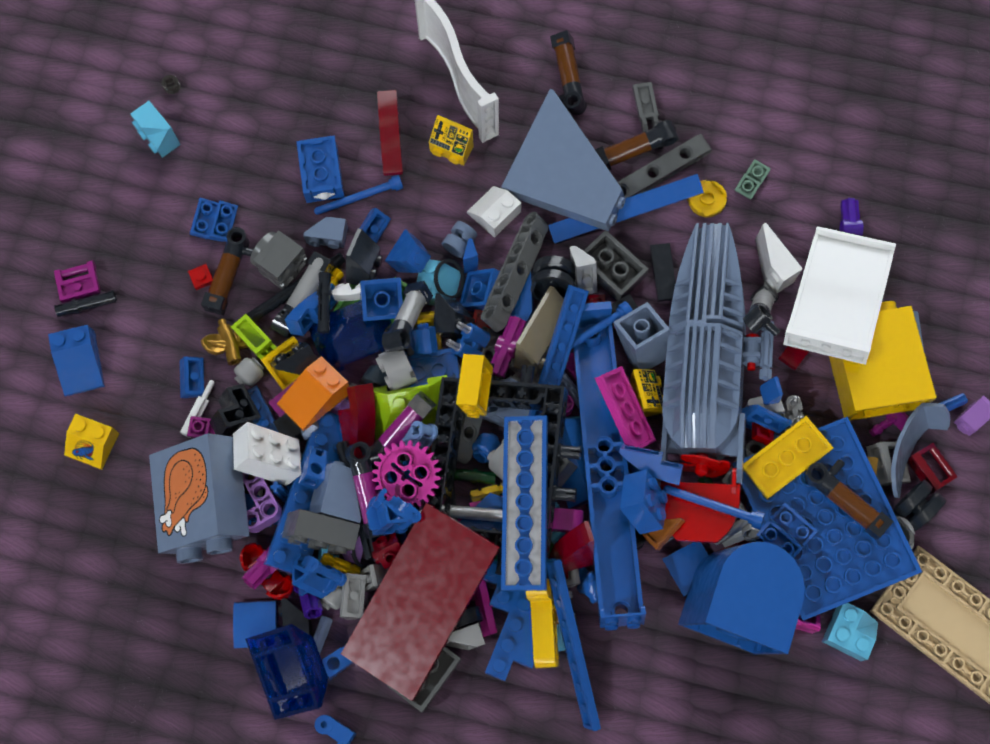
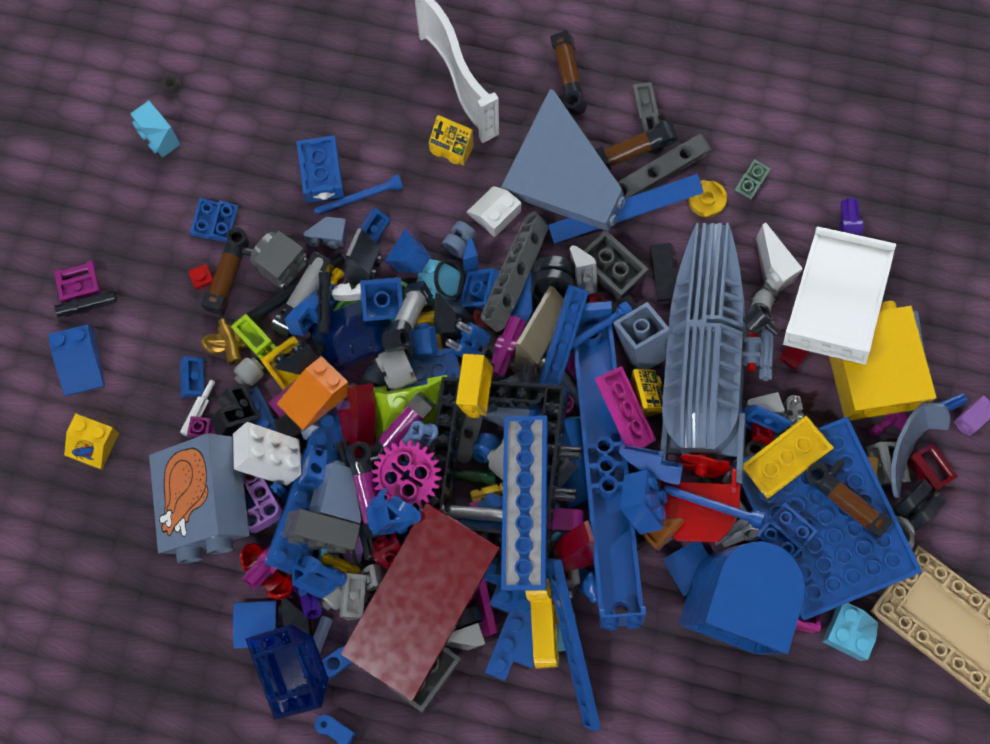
dark red slope [377,90,403,176] -> none
blue slope [760,376,783,405] -> none

